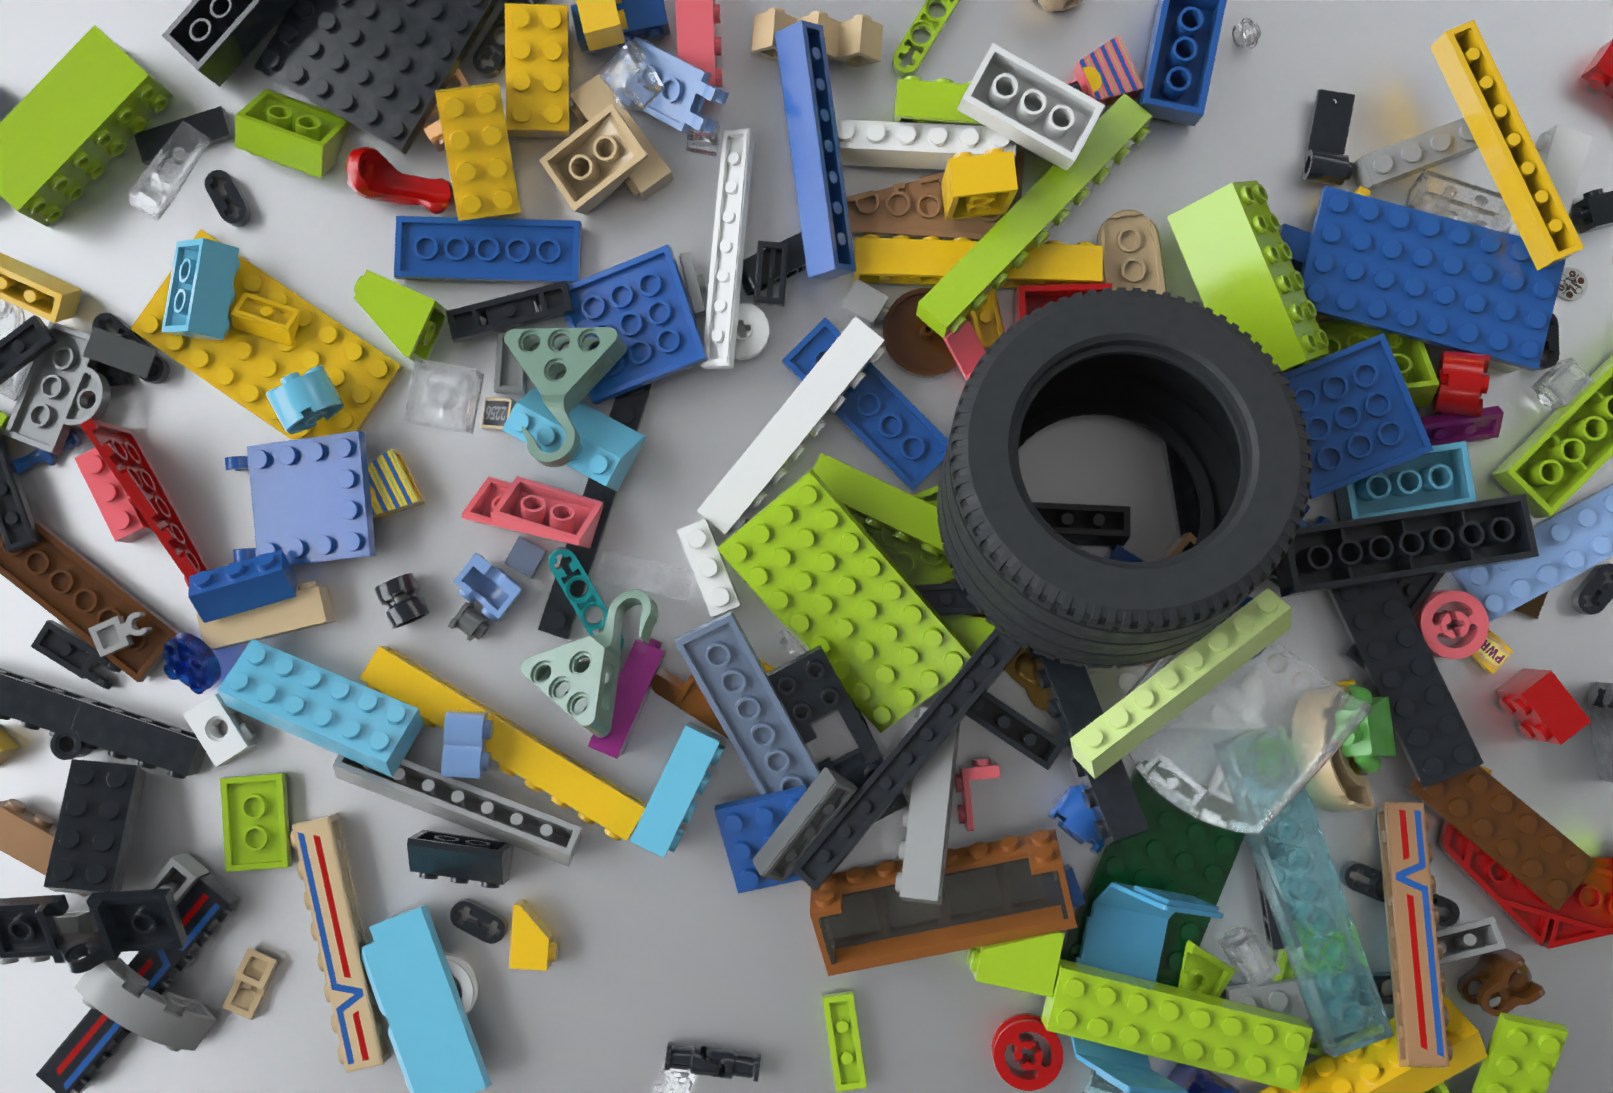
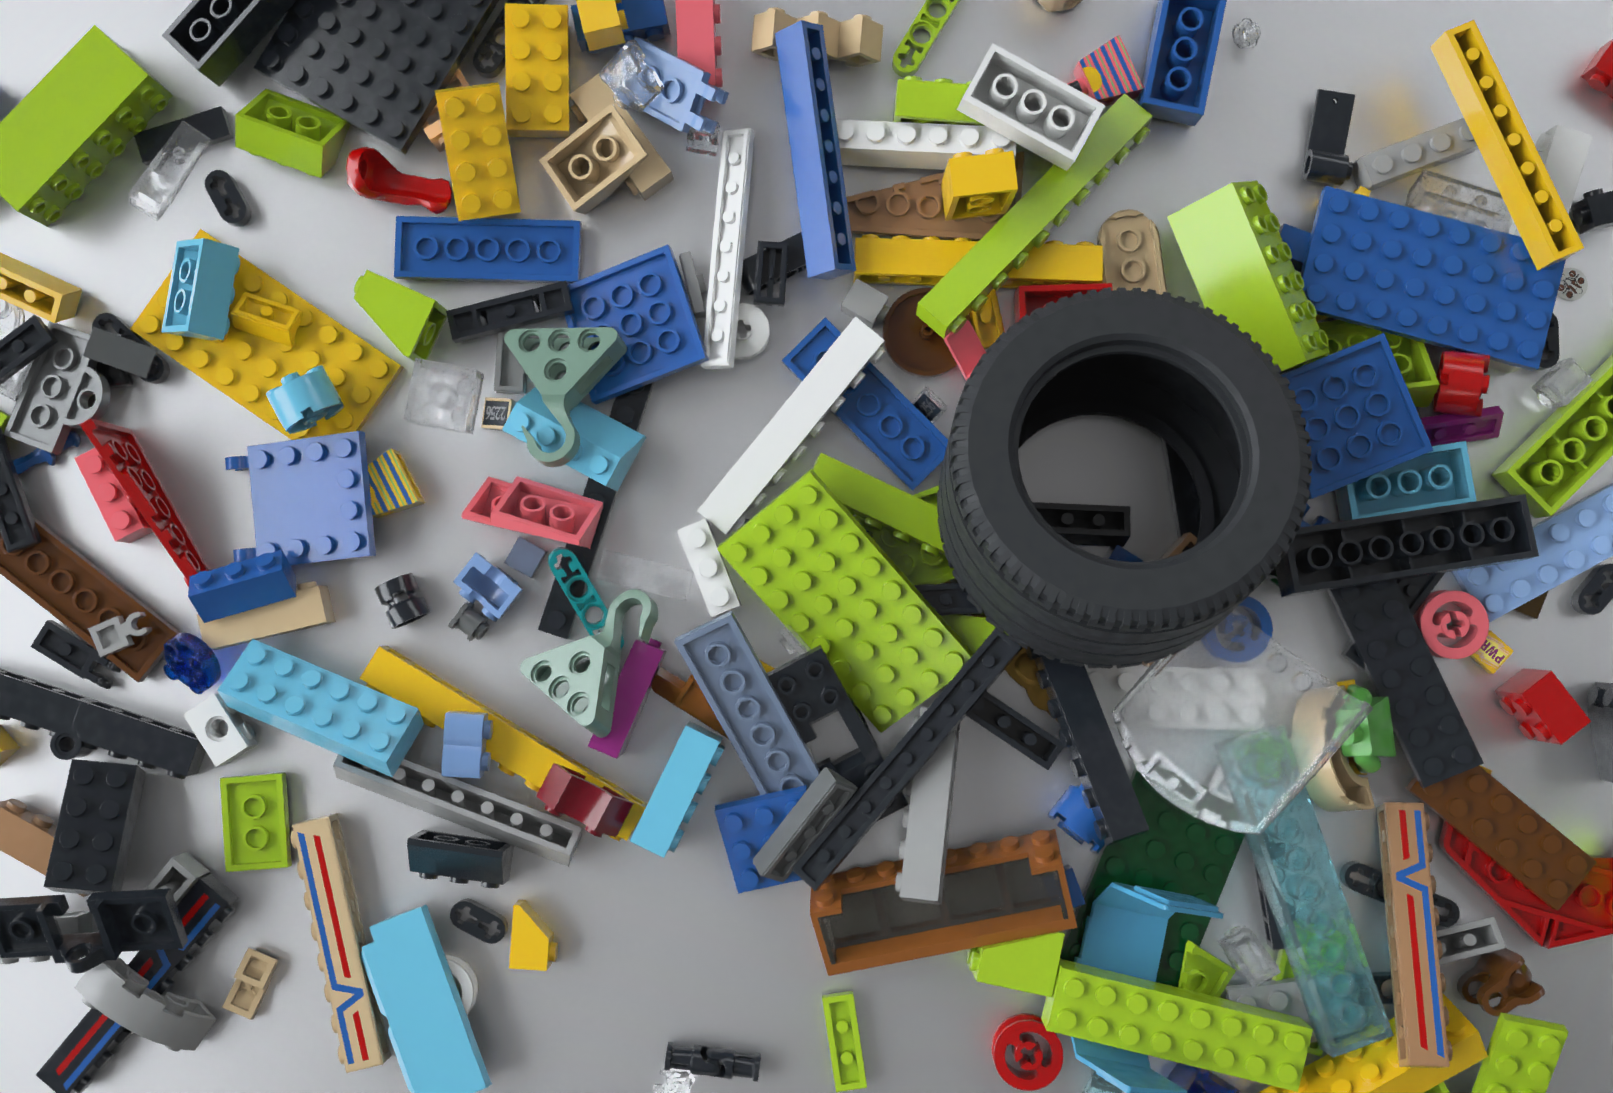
coral bracket [955,758,1000,831] -> none
yellowish green brick [1070,588,1292,779] -> none
none -> dark red brick [536,763,634,838]
none -> slope [911,387,948,424]

